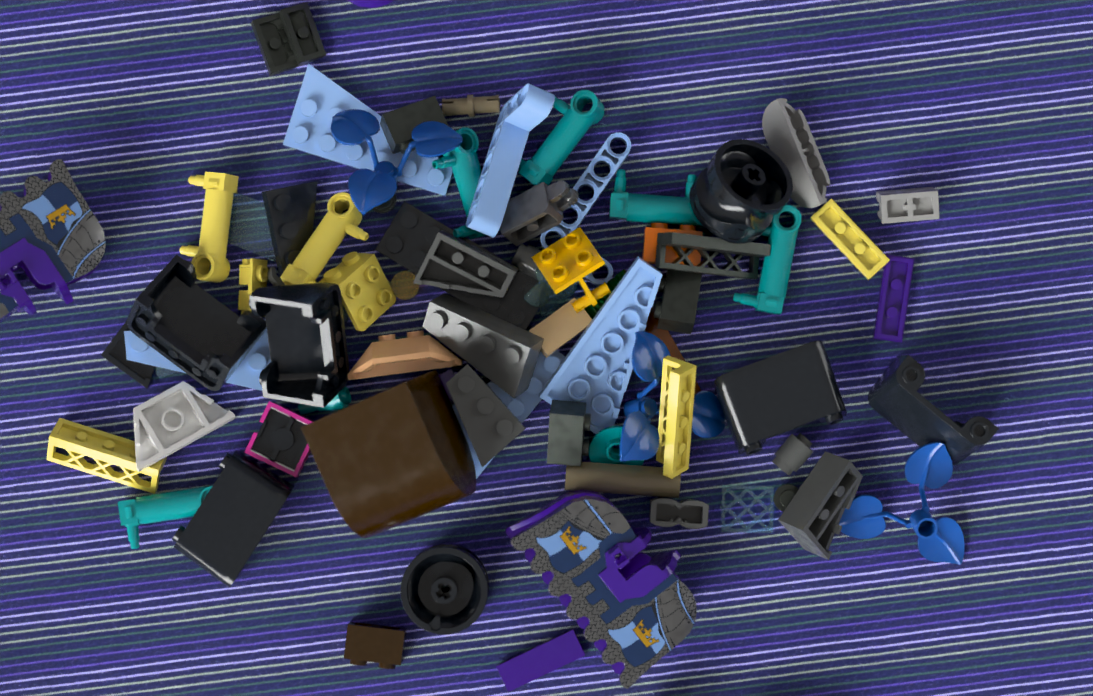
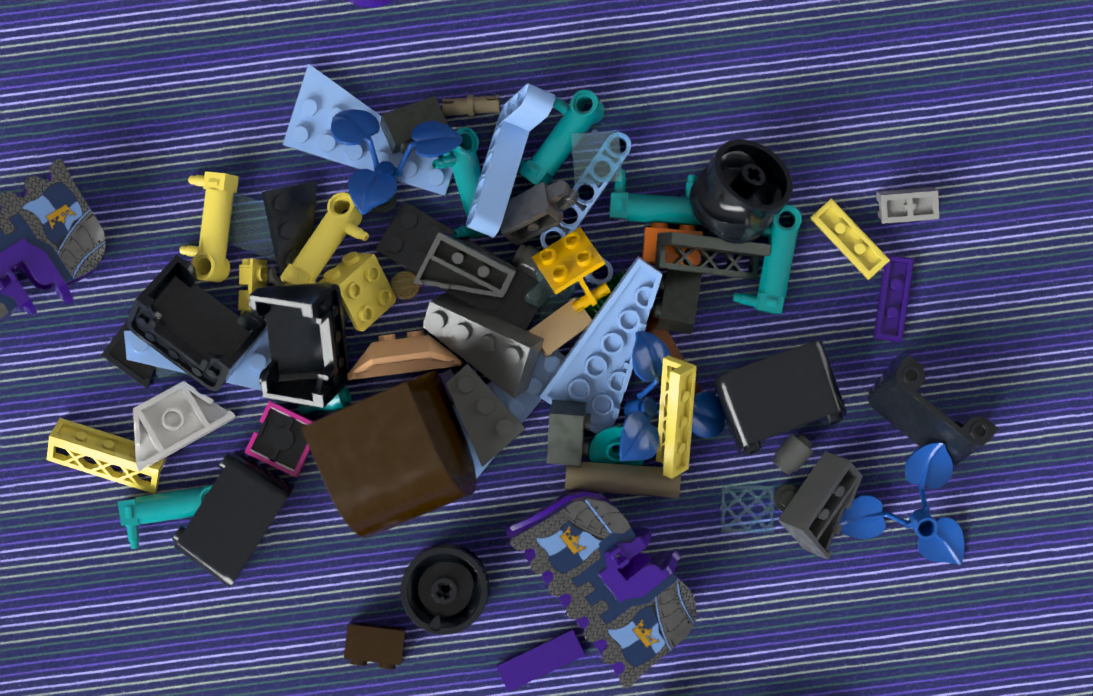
pearl dark grey slope [251,2,326,76] -> none
dark grey brick [649,497,709,529] -> none
light grey brick [762,98,830,208] -> none
none -> clear light blue piece [571,129,622,185]

